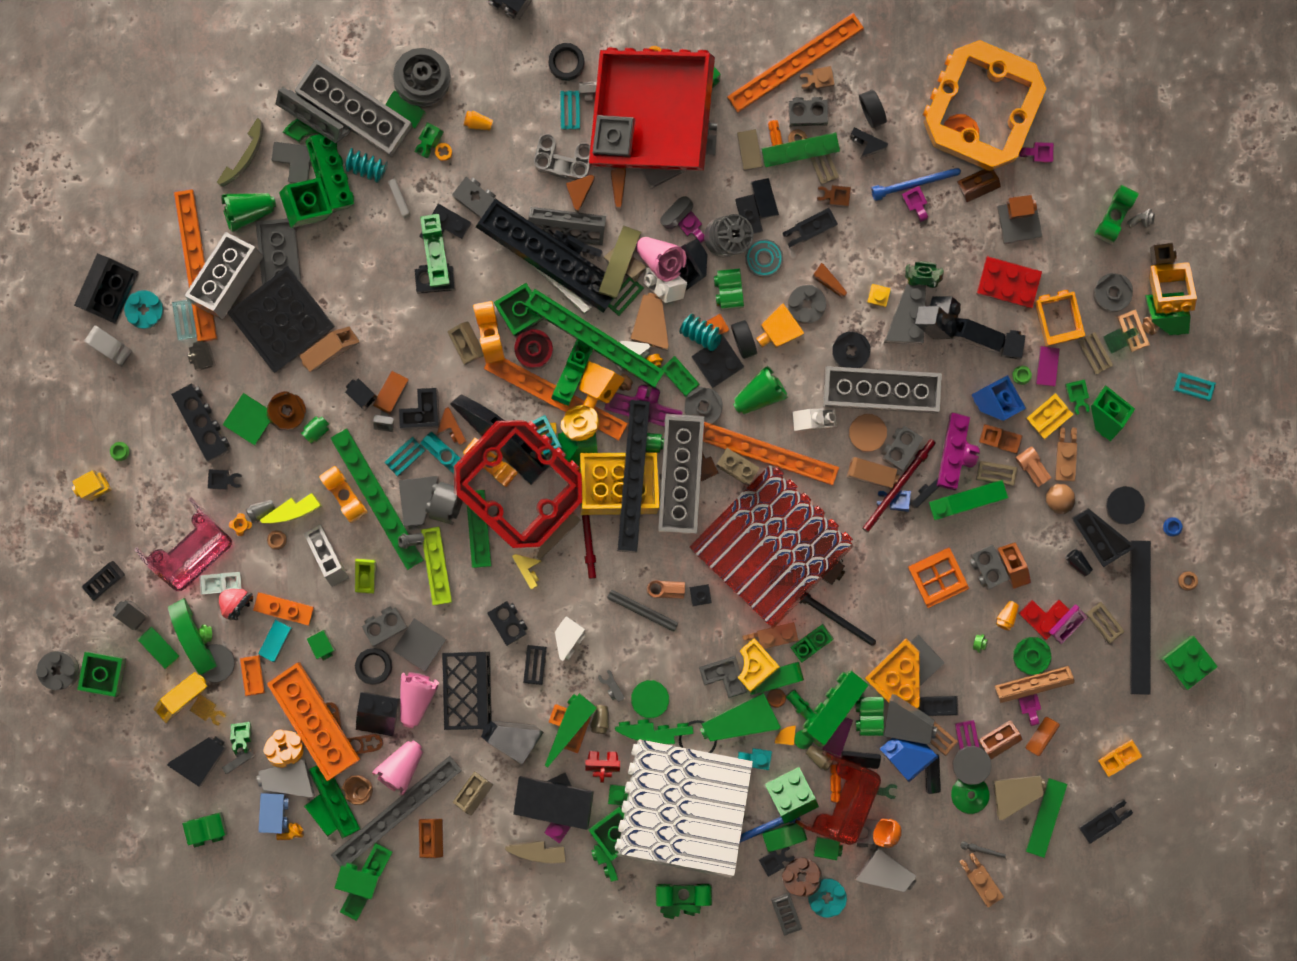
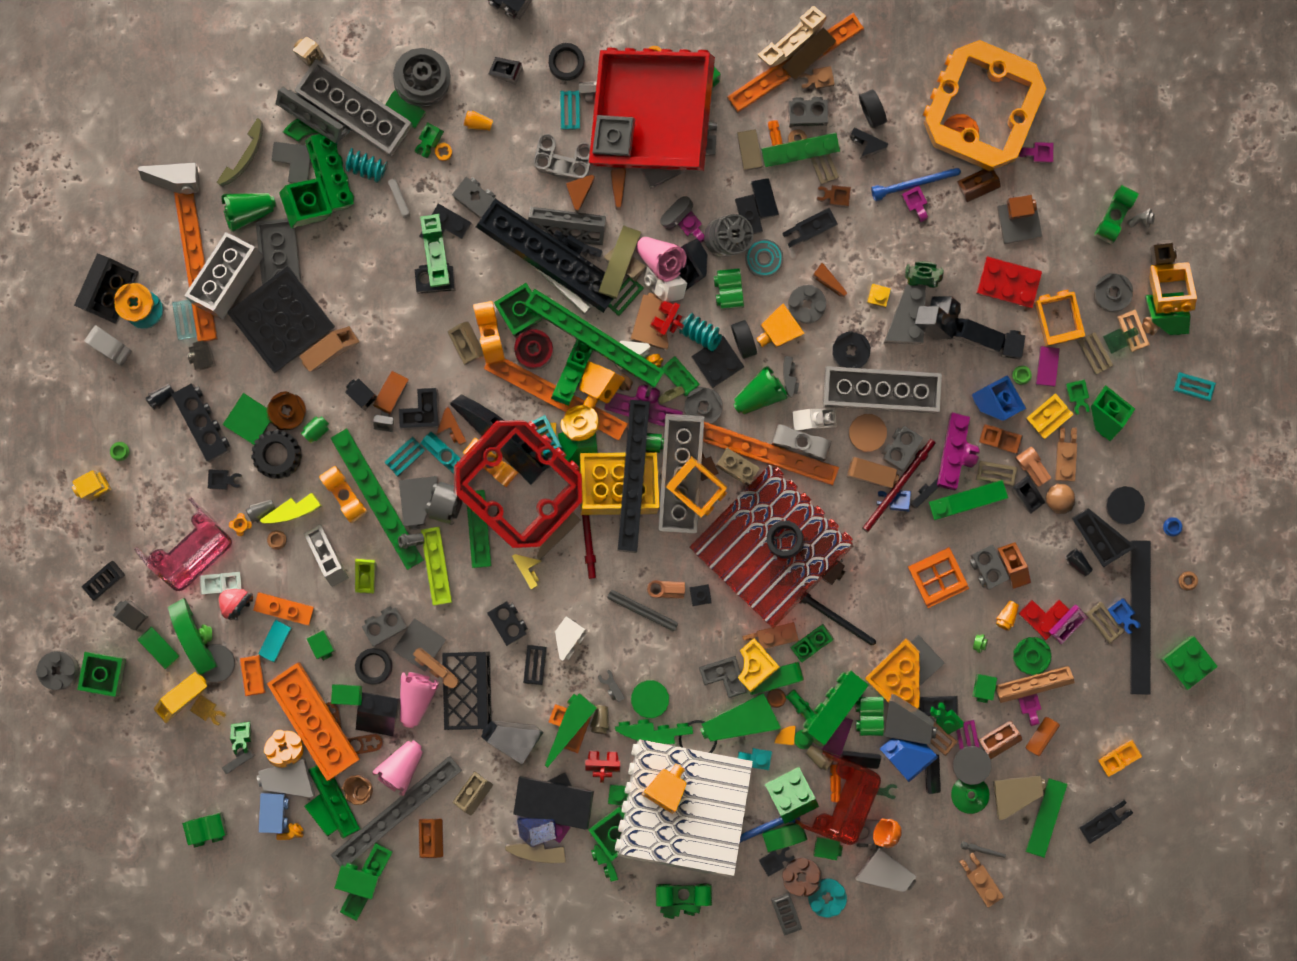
black slope [167,736,227,787] -> none
orange plate [706,314,729,334] -> none
none -> light orange plate [114,283,154,322]
none -> slope [138,163,199,194]
none -> black cone [145,384,174,410]
none -> black tyre [251,430,302,479]
none -> tan slope [293,37,324,68]
none -> green slope [331,684,362,705]
none -> medium nougat hinge [413,647,459,689]
none -> black slope [488,57,523,85]
none -> clear blue slope [517,818,557,847]
none -> light orange torso [641,764,687,814]
none -> red hips [650,301,684,337]
none -> olive tile [658,386,685,404]
none -> light orange window [666,456,727,518]
none -> tan slope [758,6,827,67]
none -> black tyre [767,521,804,559]
none -> light grey beam [772,424,832,461]
none -> dark brown tile [782,27,836,81]
none -> dark grey slope [783,356,799,398]
none -> green plate [930,702,964,735]
none -> green brick [972,674,997,703]
none -> black slope [1012,476,1045,514]
none -> blue plate [1107,598,1141,634]

